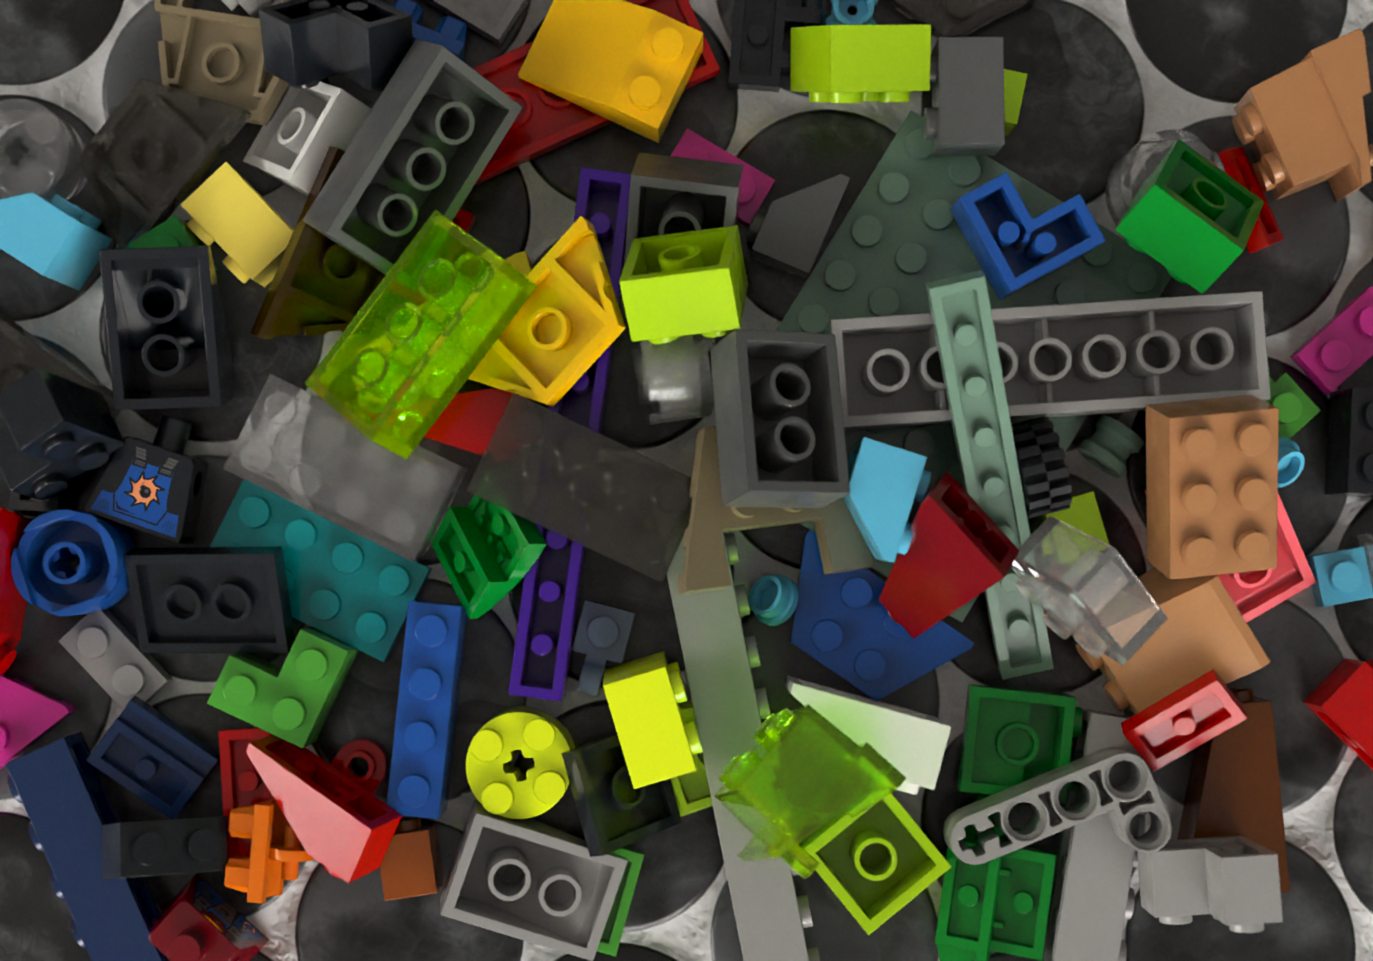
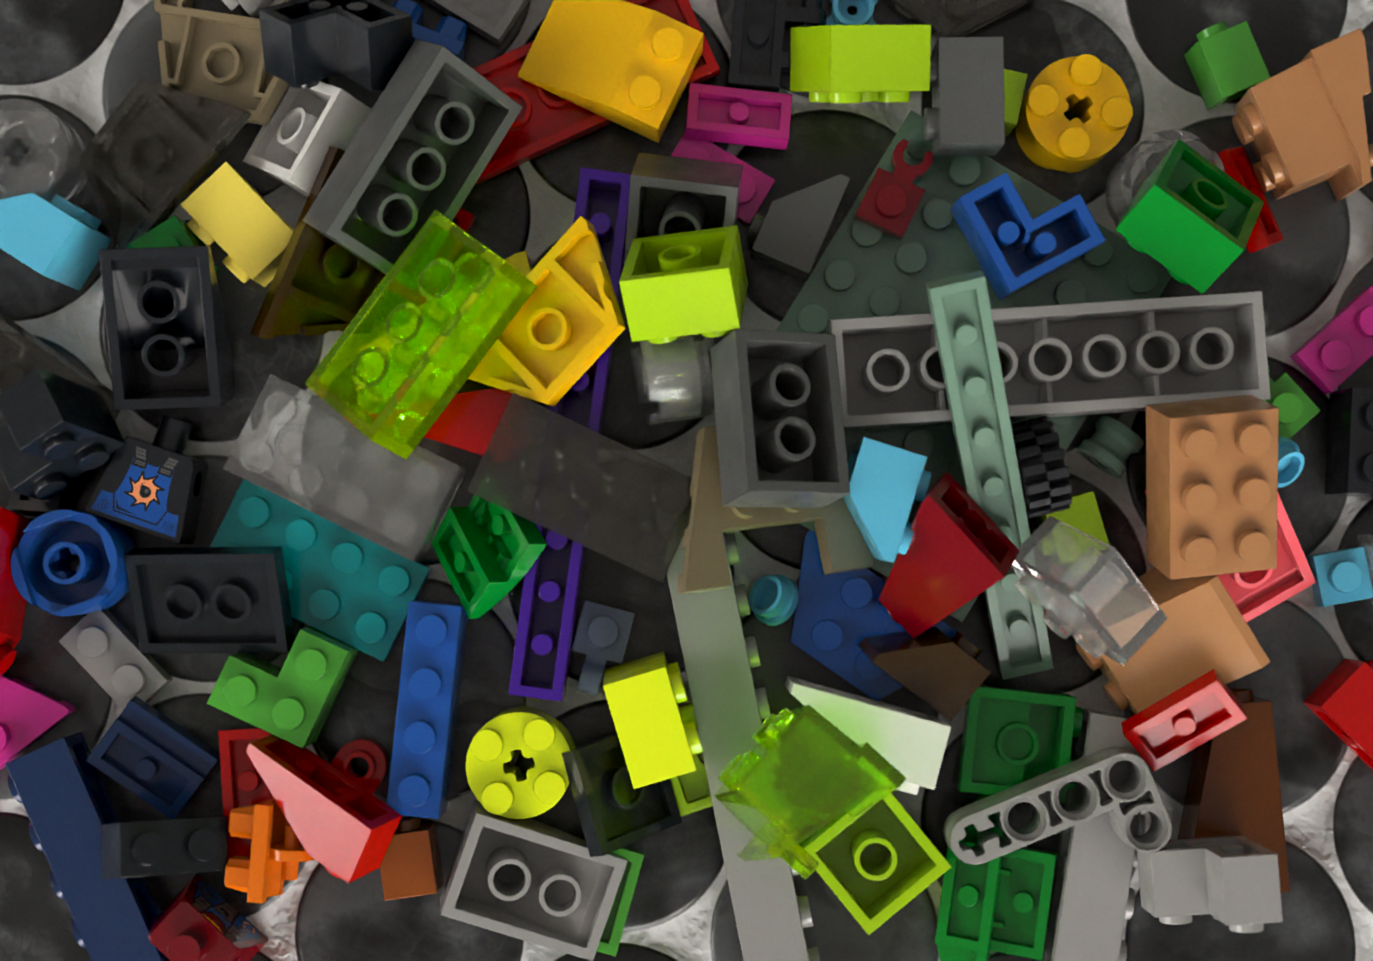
none -> dark pink plate [684,83,792,150]
none -> dark red plate [854,139,933,240]
none -> dark brown slope [858,627,991,722]
none -> yellow brick [1015,54,1133,173]
none -> bright green brick [1184,21,1271,111]

